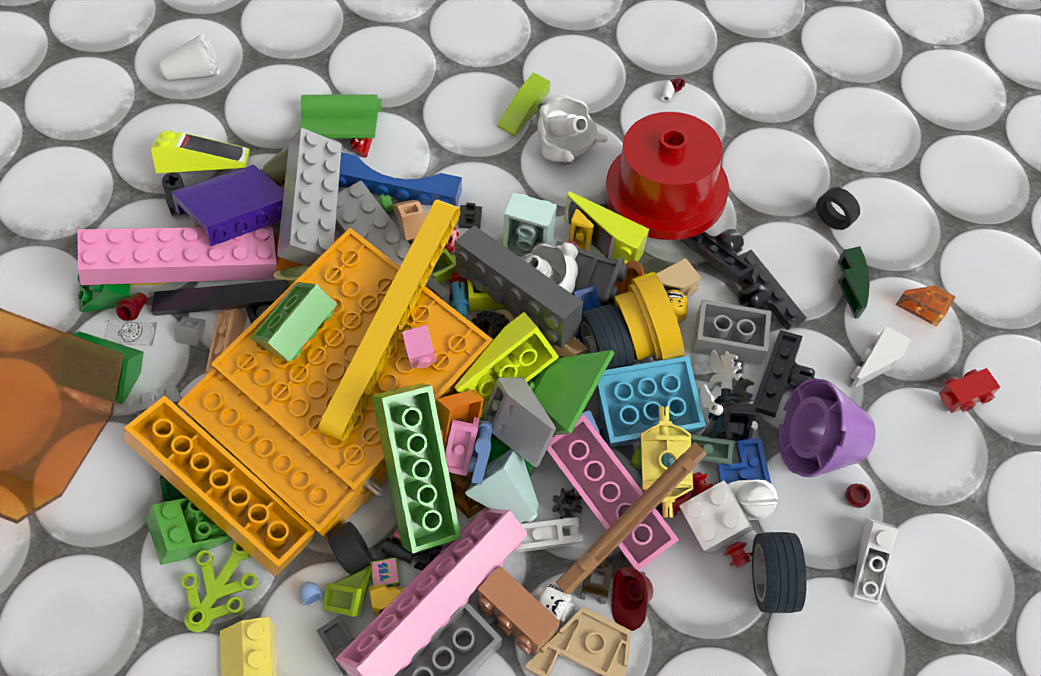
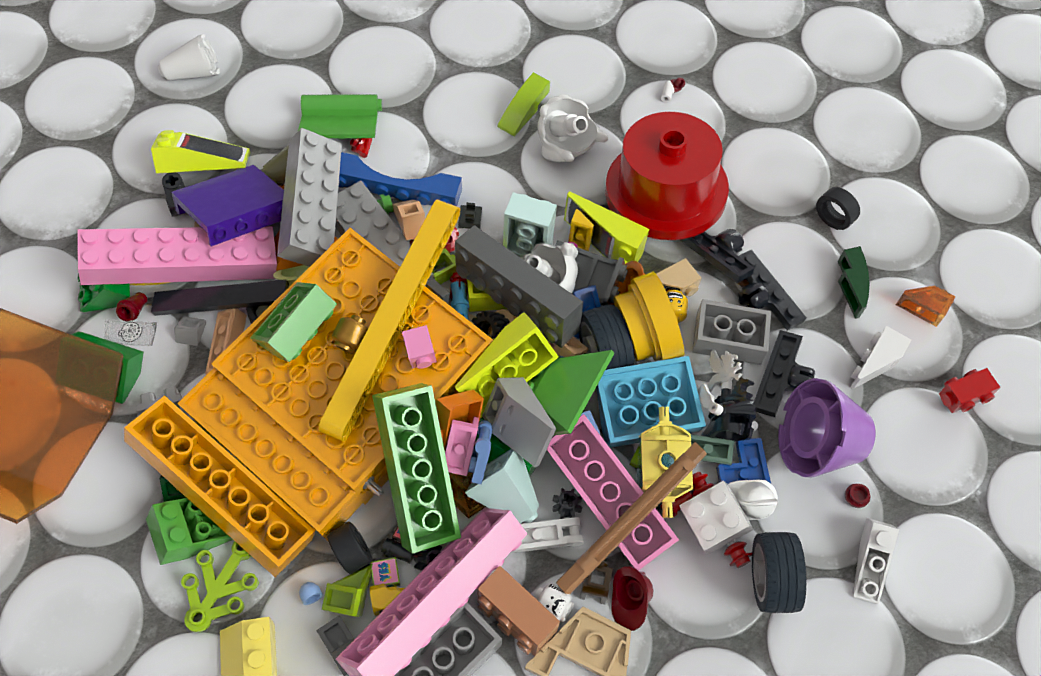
none -> pearl gold head [332,314,368,354]

